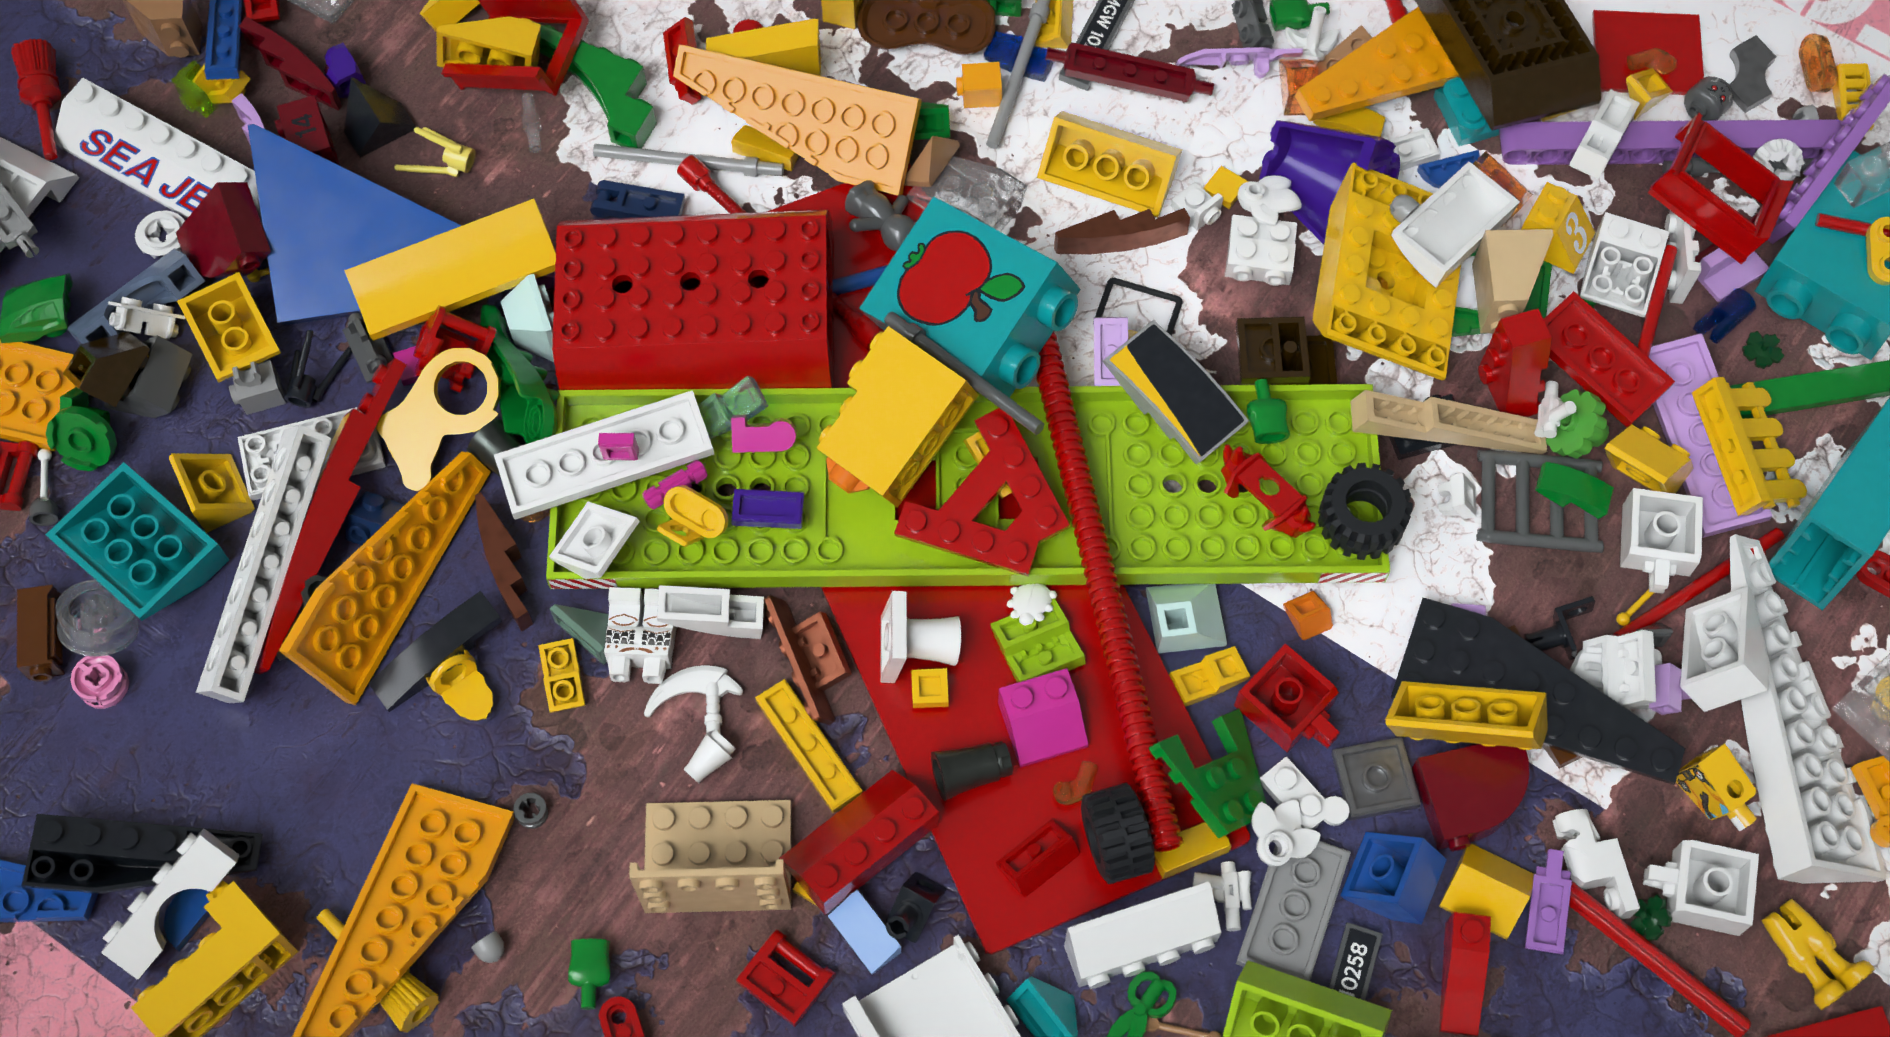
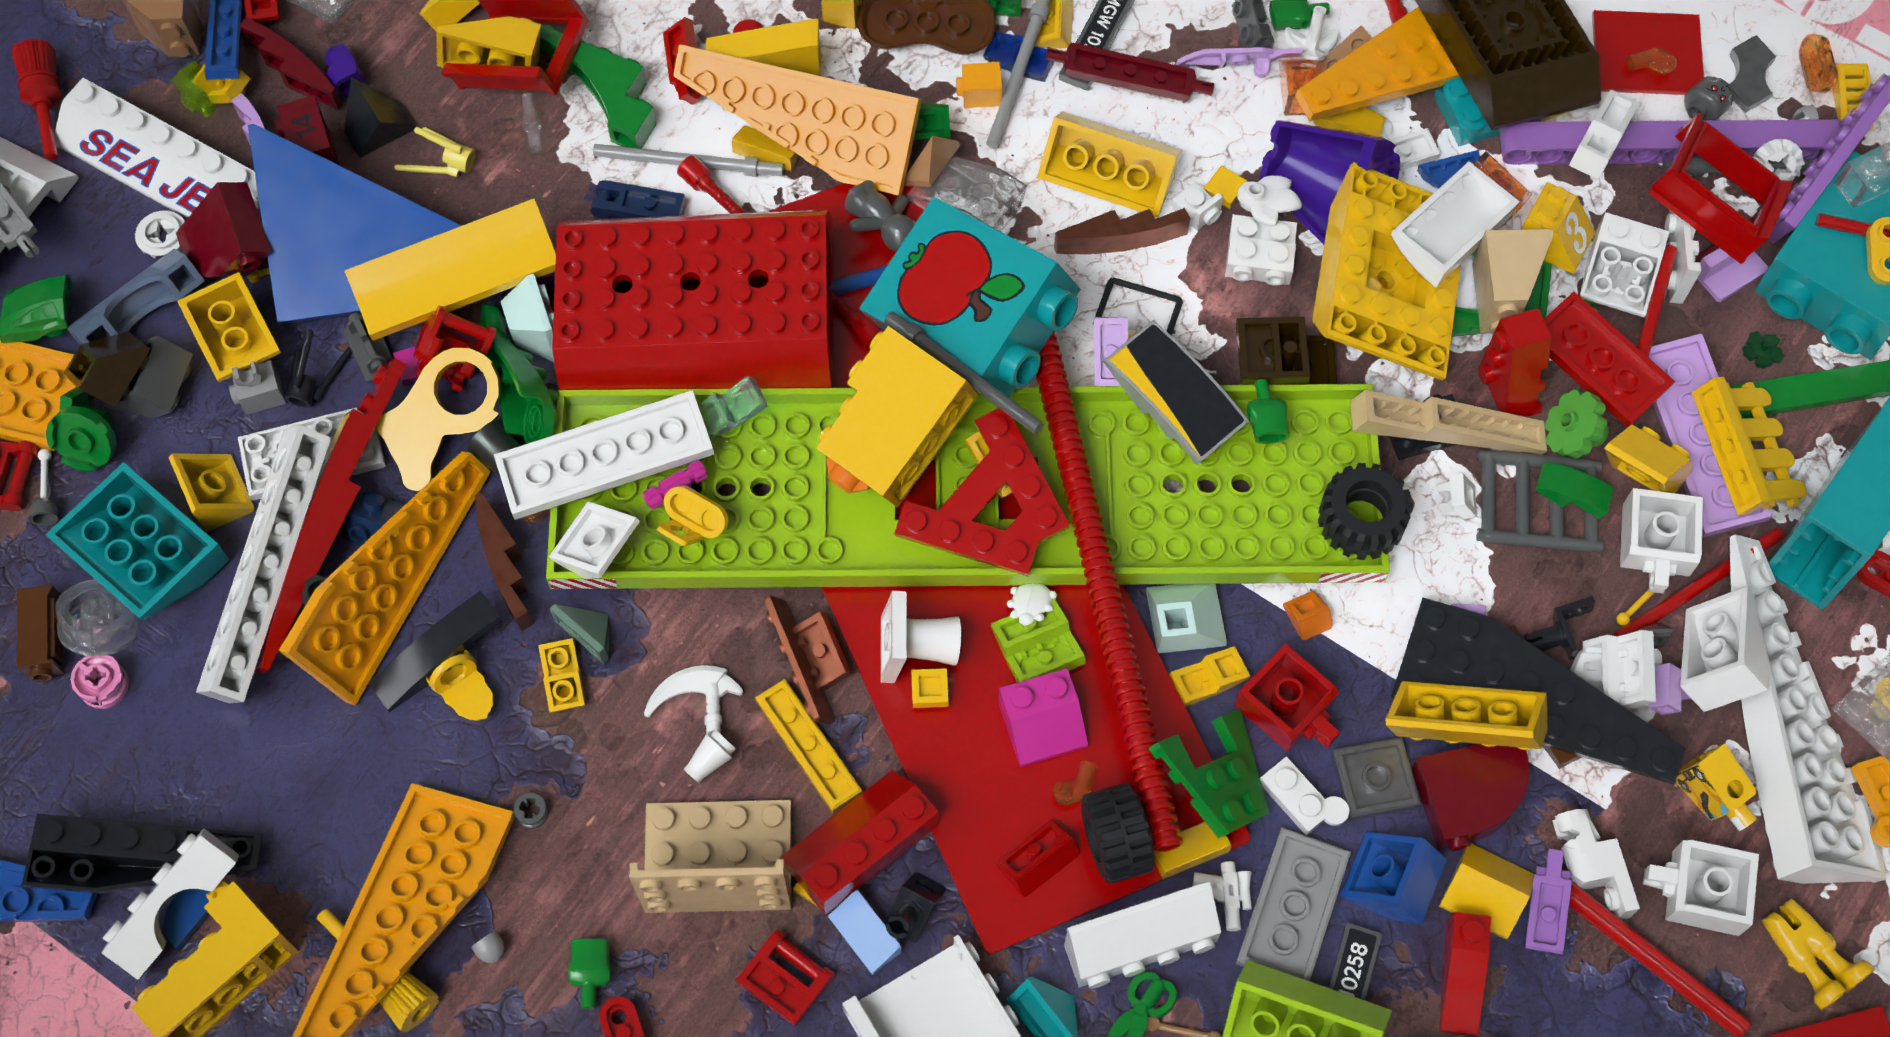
white hinge [108,297,185,340] -> none
dark pink tile [598,433,639,460] -> none
white hips [604,587,677,684] -> none
white slope [657,585,764,639] -> none
dark pink leg [731,414,797,453] -> none
dark purple tile [731,489,805,529] -> none
pearl dark grey plant [931,741,1013,801] -> none
red piece [1221,444,1316,538] -> none
white plate [1252,800,1320,866] -> none
light grey hinge [1390,194,1420,224] -> none
white piece [1534,381,1576,438] -> none
yellow slope [1626,68,1673,120] -> none
dark green plant [1630,895,1672,941] -> none
clear blue hinge [1693,288,1756,344] -> none

